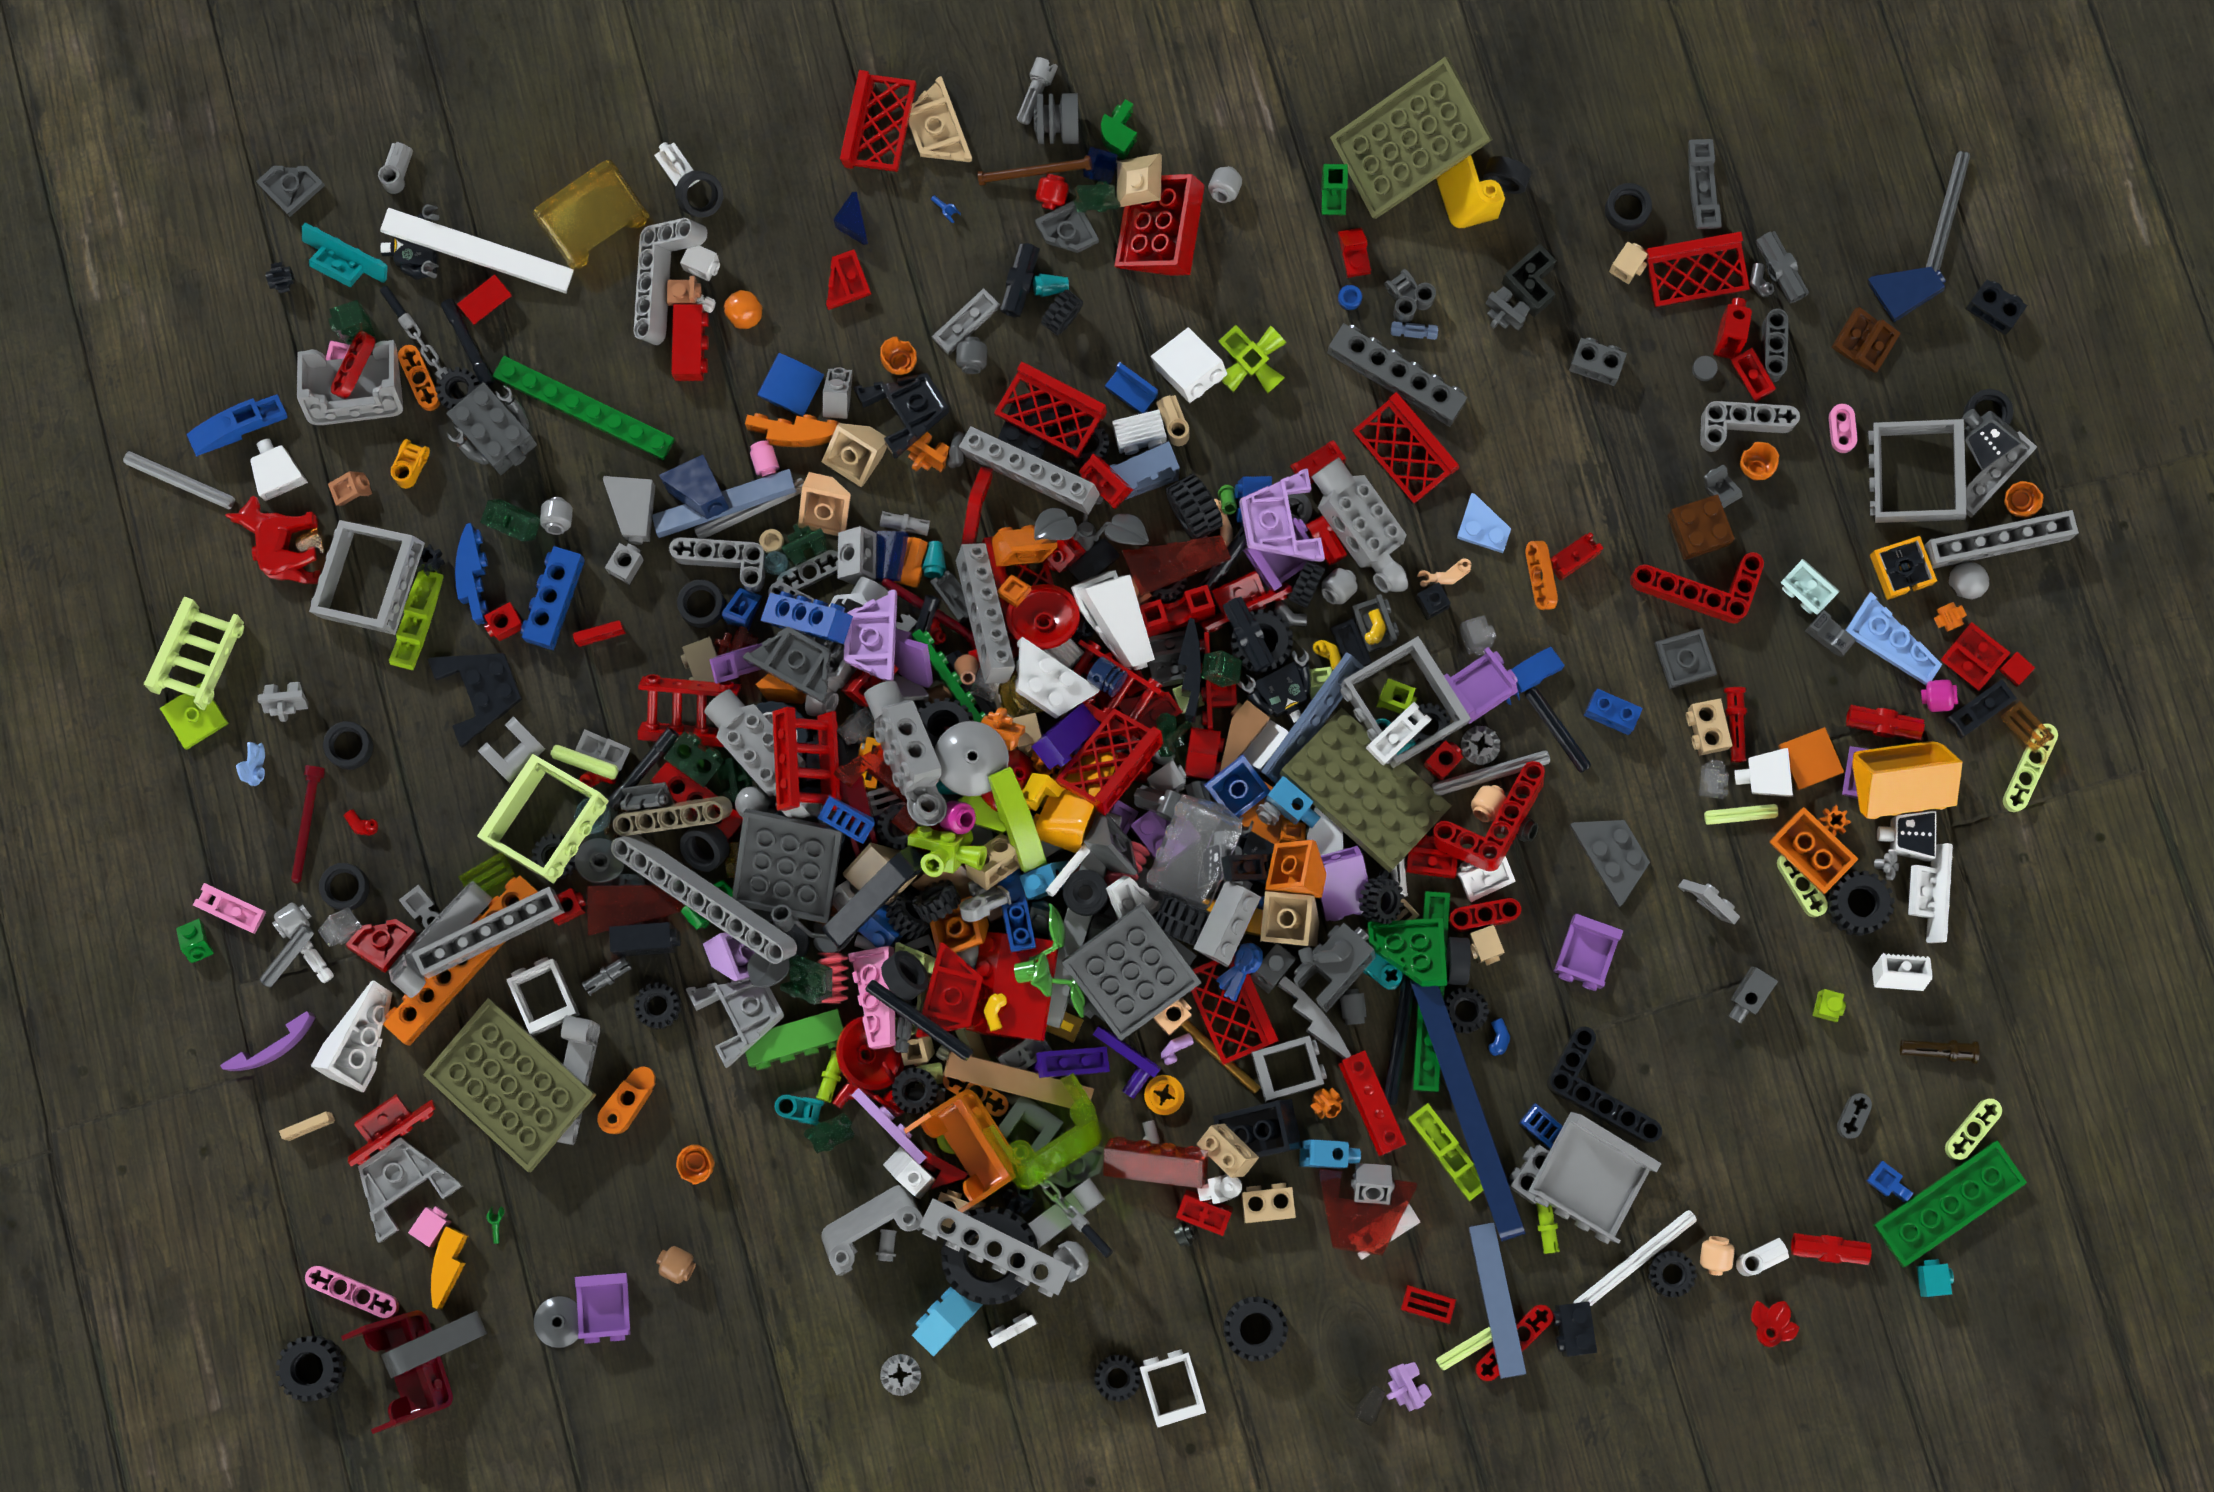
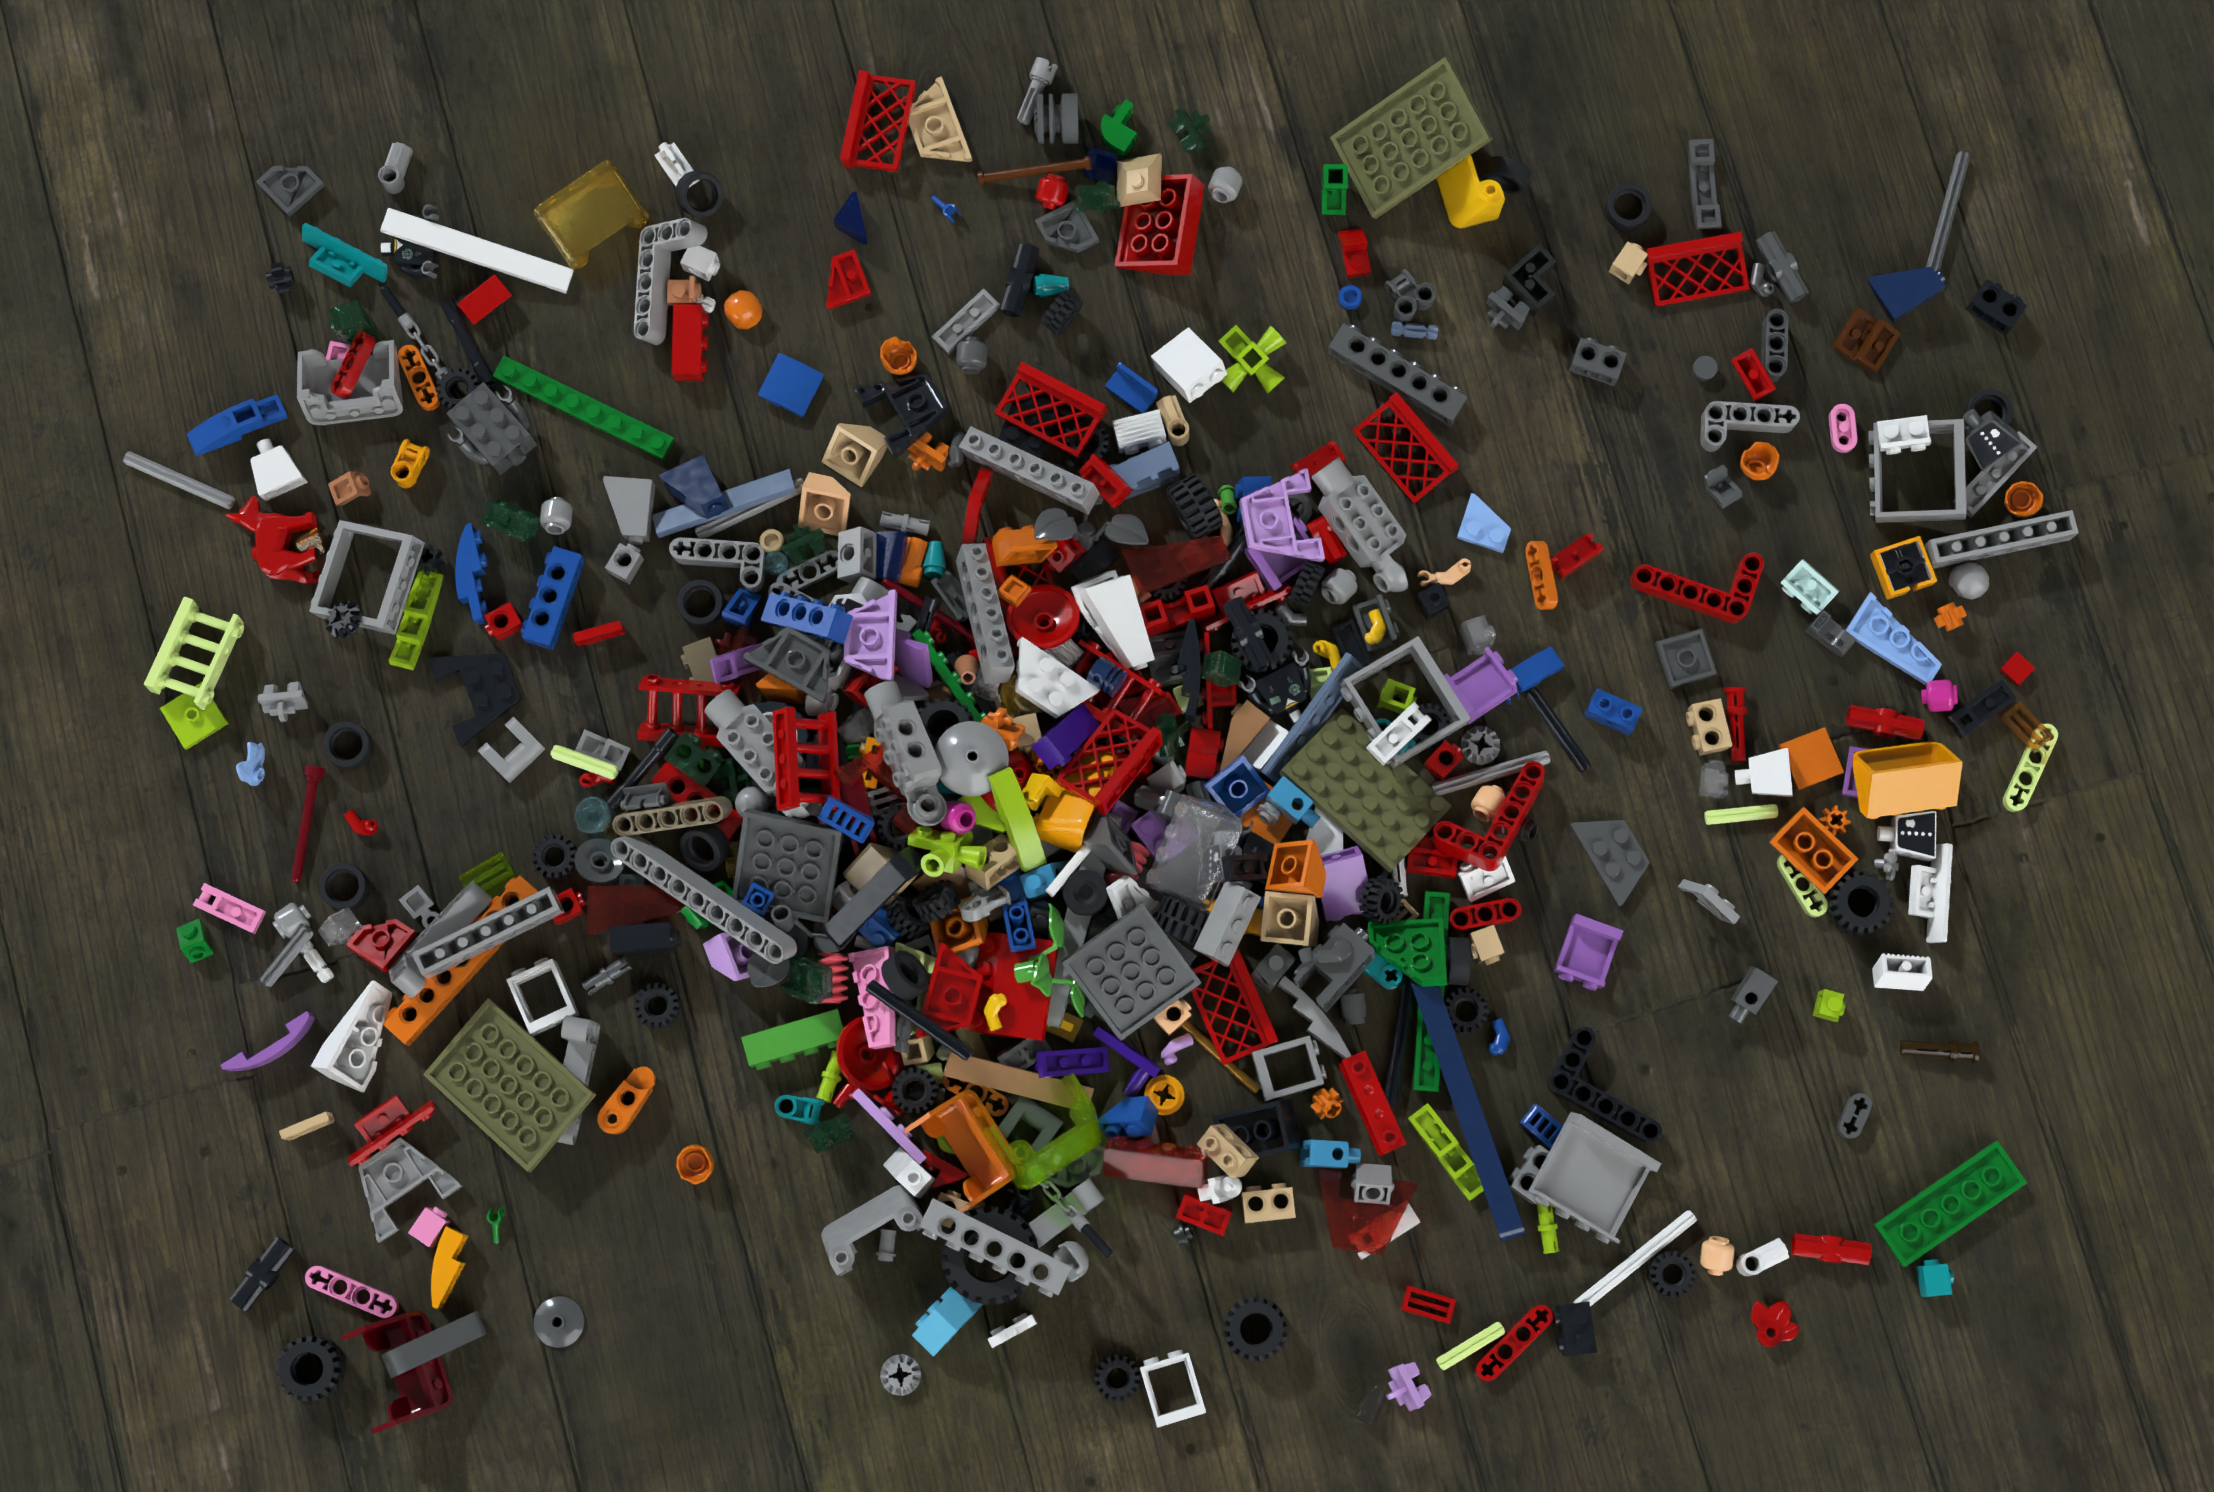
yellowish green window [477,754,609,884] -> none
medium lavender panel [575,1273,631,1344] -> none
medium nougat head [656,1246,696,1284] -> none
light grey wing [686,978,784,1068] -> none
orange slope [745,413,840,447] -> none
bright pink brick [750,440,780,477] -> none
light grey slope [823,367,852,419] -> none
blue piece [1216,943,1263,1001] -> none
orange slope [1278,819,1306,843] -> none
sand blue tile [1469,1223,1526,1379] -> none
reddish brown brick [1667,494,1735,561] -> none
red torso [1713,298,1752,359] -> none
blue plate [1866,1161,1913,1202] -> none
red slope [1940,622,2010,691] -> none
yellowish green beam [1945,1099,2002,1160] -> none
none -> black piece [229,1237,295,1312]
none -> black gear [325,600,362,639]
none -> blue slope [742,882,776,918]
none -> green hand [845,744,862,761]
none -> blue slope [1097,1096,1159,1139]
none -> clear green hips [1168,107,1211,153]
none -> white bracket [1877,415,1931,455]

